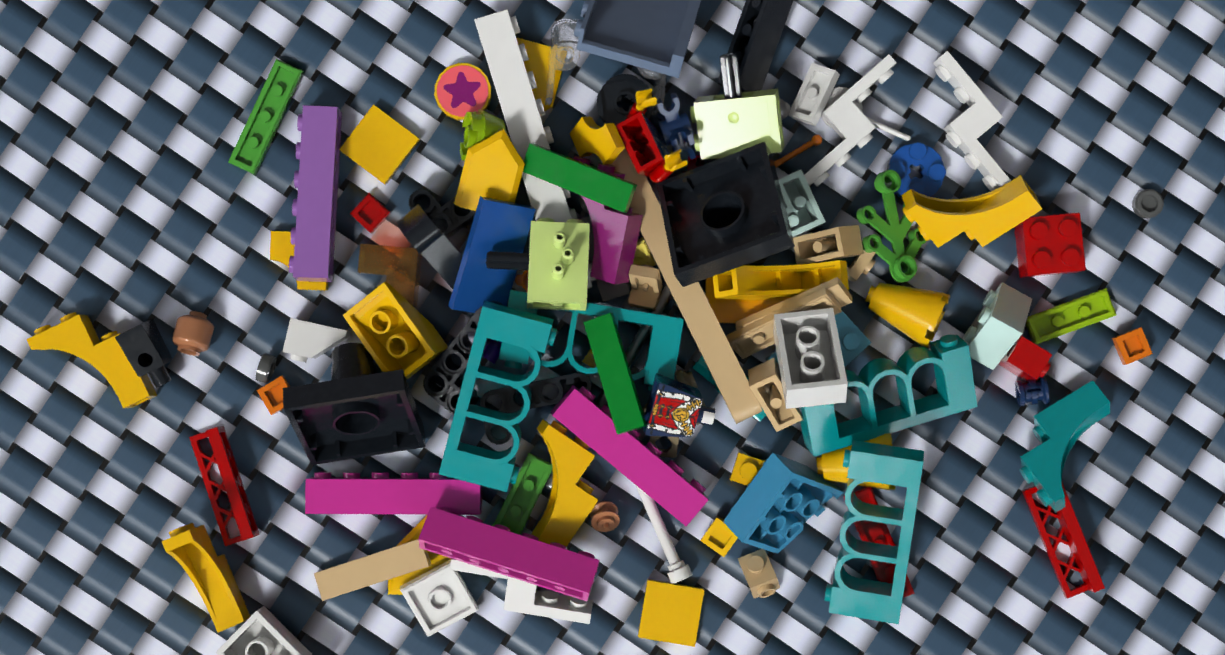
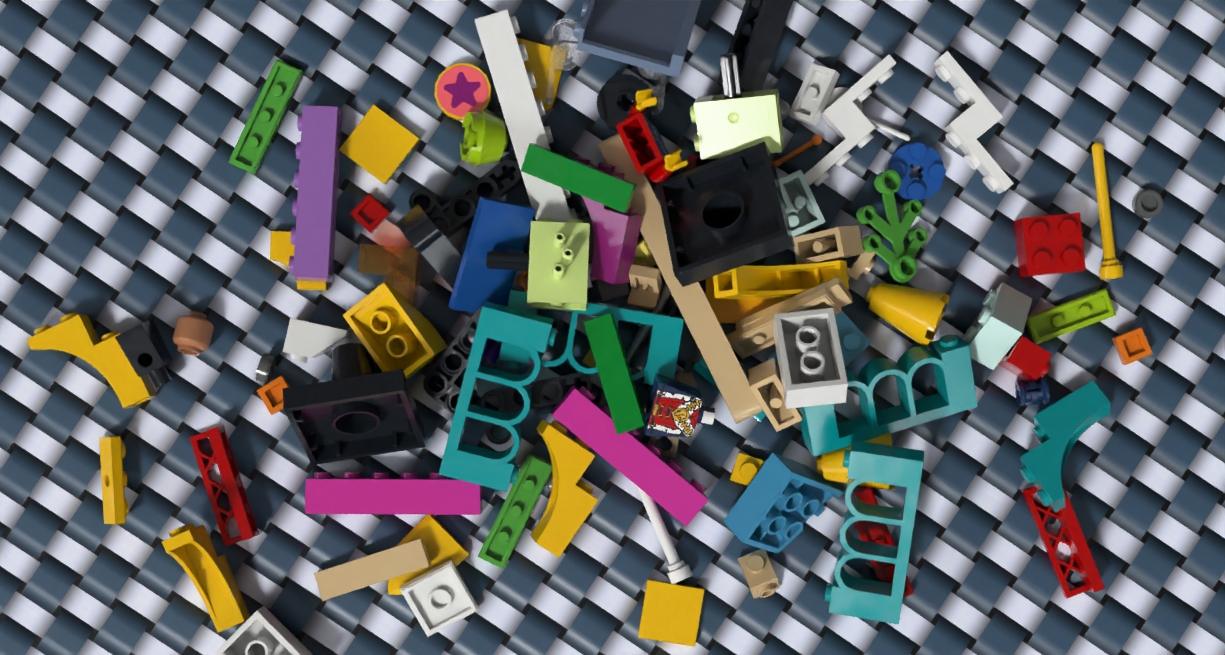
dark pink brick [418,507,600,602] -> none
white bracket [450,559,593,624] -> none
yellow tile [454,128,525,211] -> none
yellow tile [570,116,625,165] -> none
nougat wheel [590,501,620,532] -> none
dark blue pin [656,92,696,160] -> none
yellow plate [700,516,738,557] -> none
yellow arch [901,175,1042,248] -> none
none -> yellow tile [99,436,129,524]
none -> yellow piece [1092,142,1124,280]

